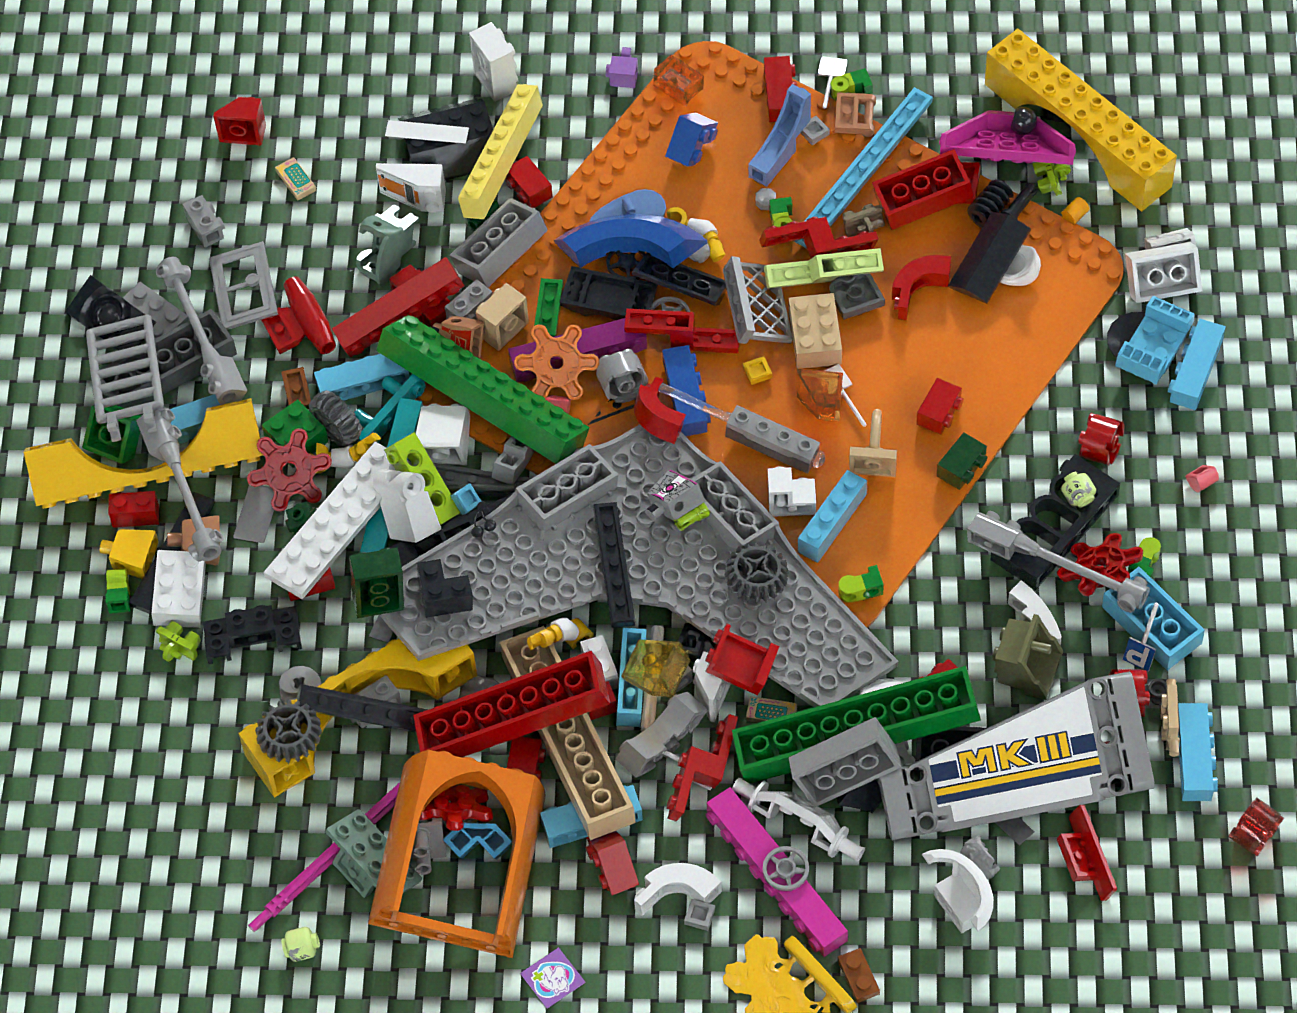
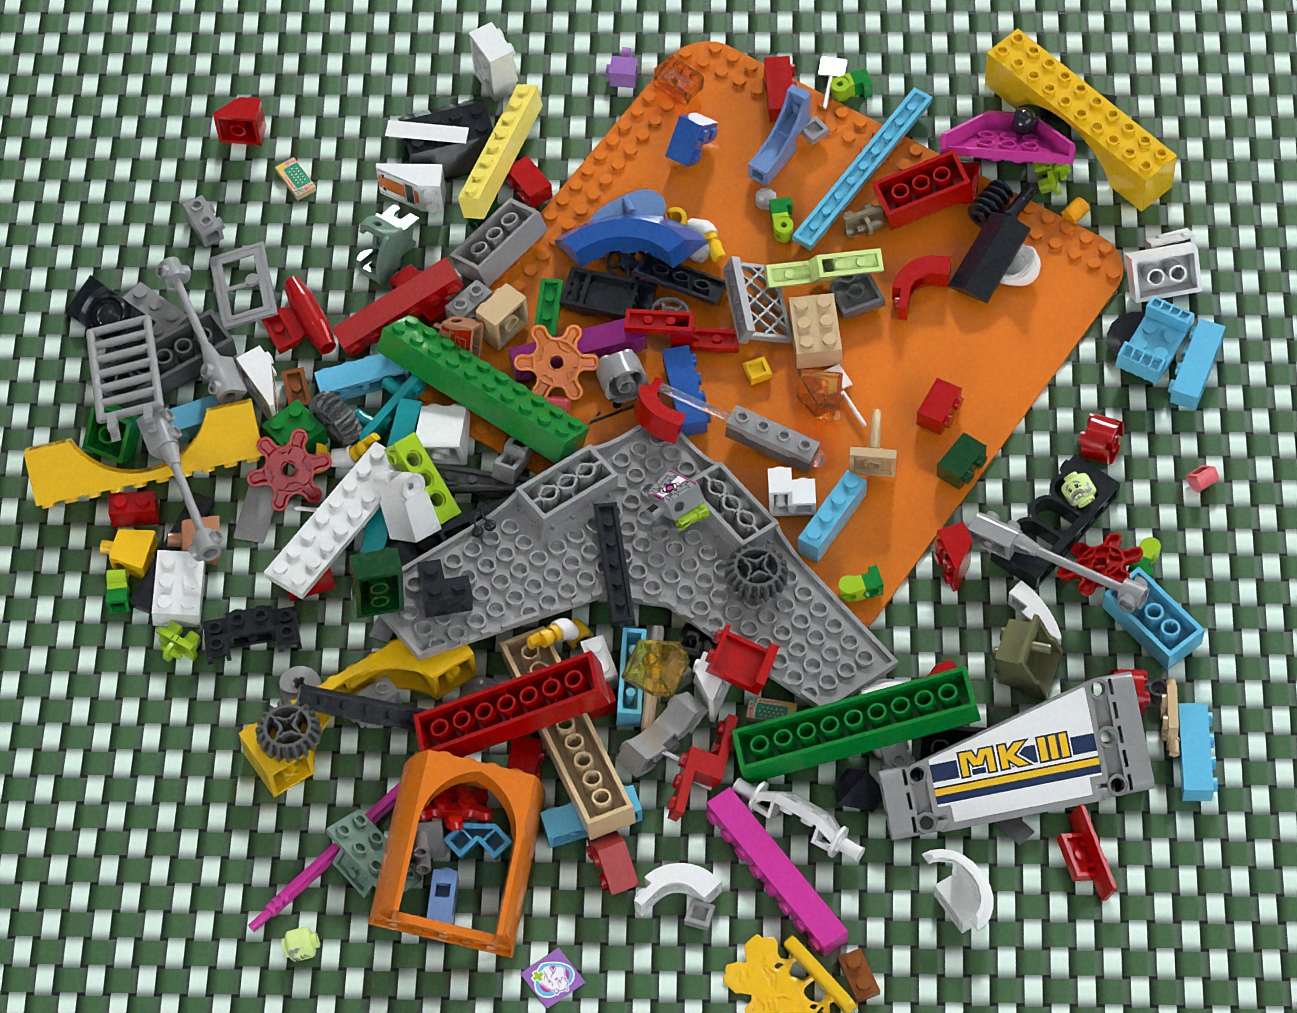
dark green brick [285,501,317,535] -> none
medium azure tile [450,483,482,515] -> none
red bracket [759,217,879,259] -> none
light grey wheel [763,846,809,891] -> none
light grey brick [789,717,901,807] -> none
nougat plate [835,93,876,137] -> none
light grey hair [960,836,1000,879] -> none
piece [1122,603,1159,671] -> none
clear red brick [1228,797,1285,857] -> none
none -> white slope [236,345,278,420]
none -> medium blue brick [427,867,460,925]
none -> red slope [933,521,972,592]

